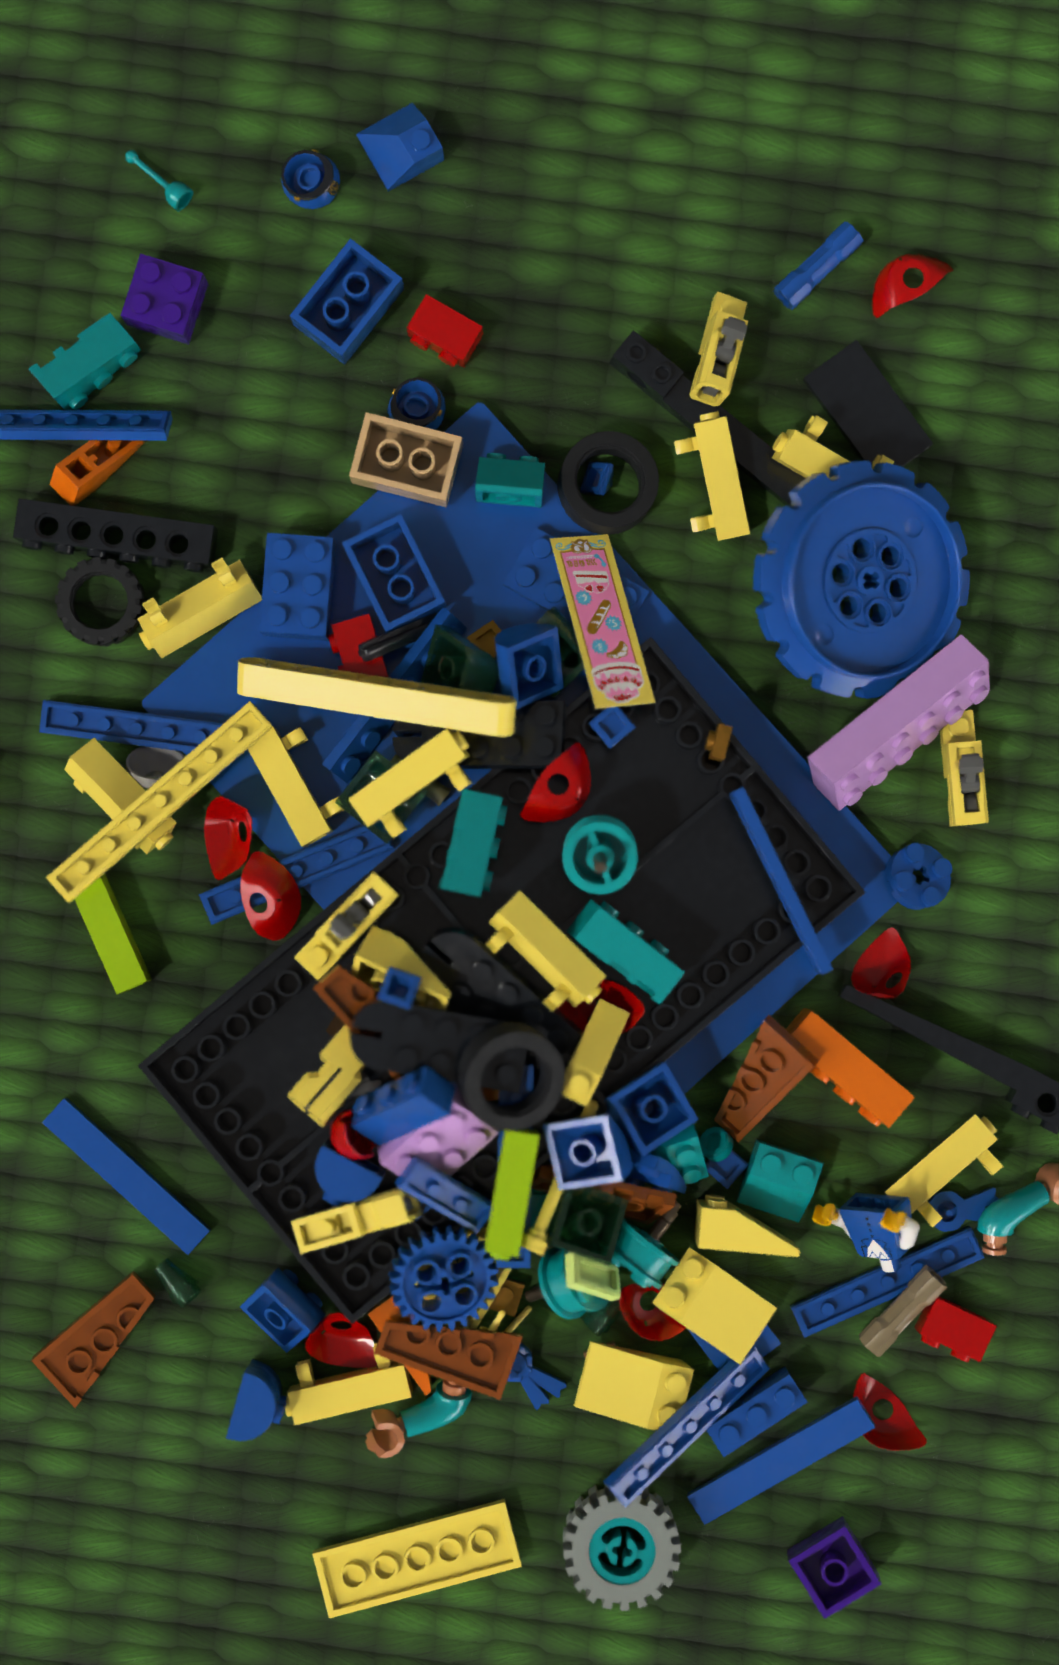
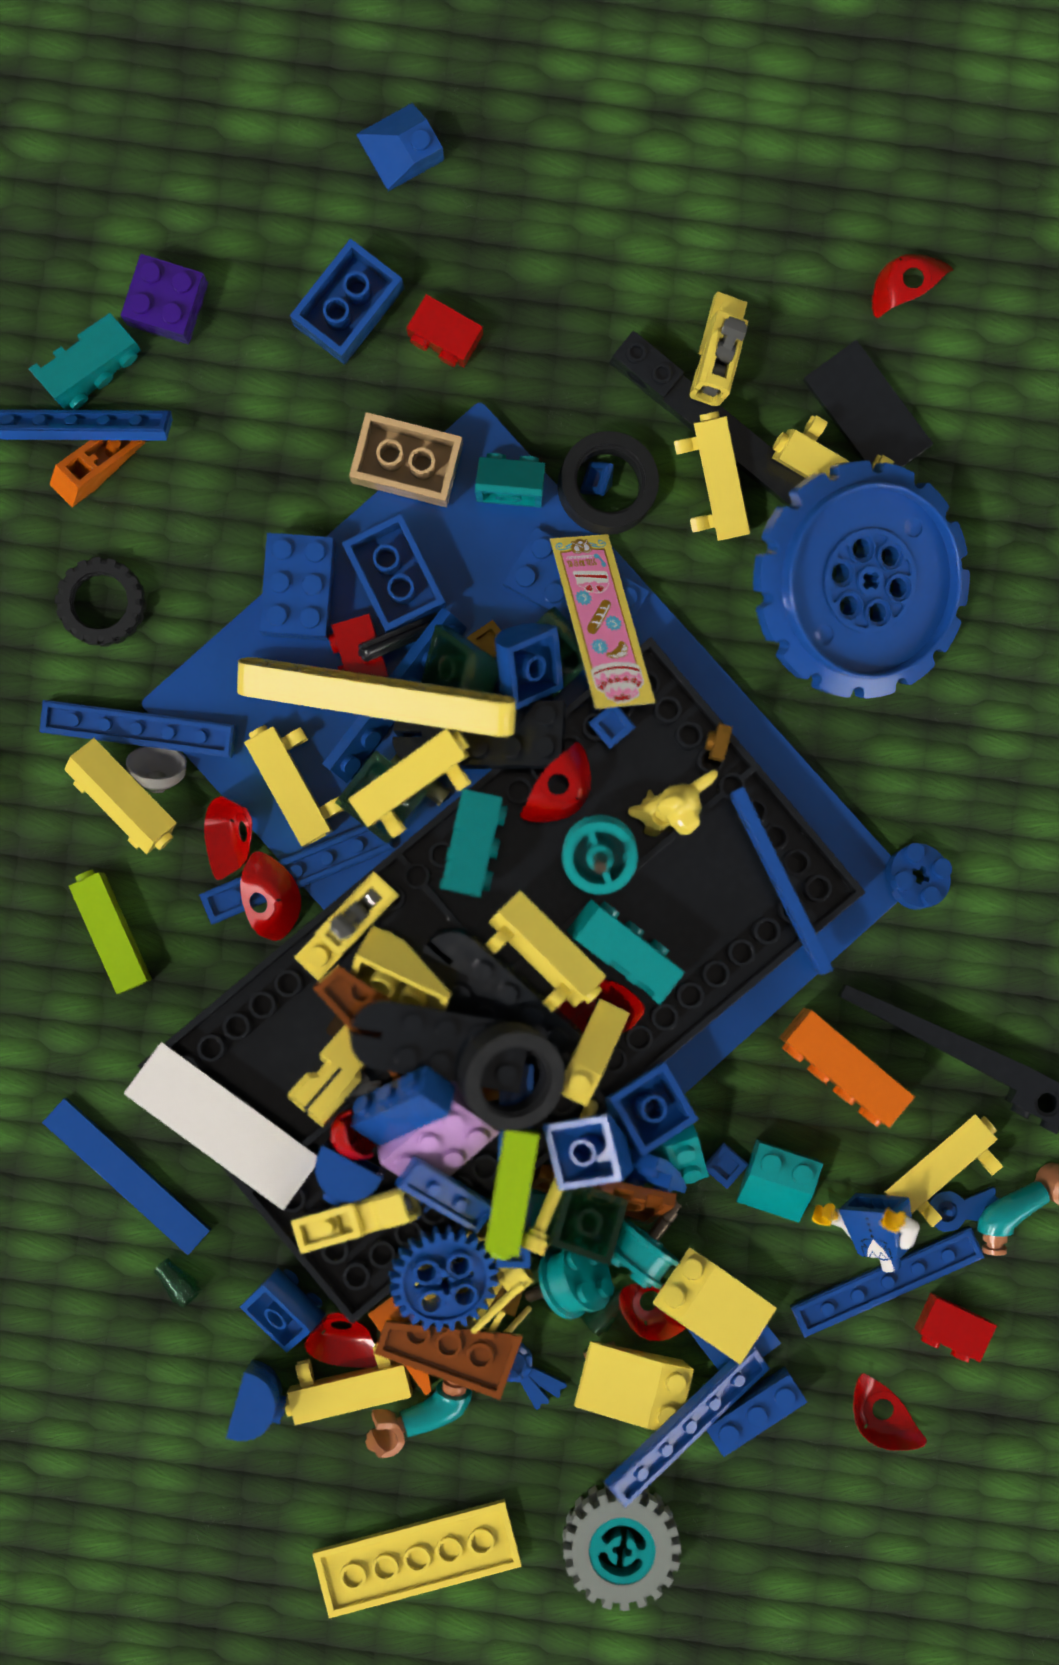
black brick [13,498,218,573] -> none
dark orange wing [31,1271,155,1408] -> none
light yellow tile [46,701,273,903] -> none
teal hinge [125,150,193,211] -> none
light yellow brick [138,558,262,658] -> none
blue piece [281,149,340,209] -> none
blue slope [377,966,422,1010] -> none
blue piece [388,377,446,430] -> none
yellowish green tile [565,1251,621,1301] -> none
blue tile [687,1396,875,1525] -> none
light yellow slope [694,1195,800,1257] -> none
teal tile [699,1127,733,1162] -> none
dark orange wing [714,1015,819,1143] -> none
blue axle [773,221,864,310] -> none
dark purple brick [787,1516,881,1619] -> none
lavender brick [808,634,990,811] -> none
red piece [851,927,911,998] -> none
dark tan axle [859,1265,947,1357] -> none
light yellow plate [940,710,989,827] -> none
none -> white sticker [124,1042,317,1210]
none -> light yellow plant [471,1268,535,1334]
none -> light yellow animal [628,770,718,836]

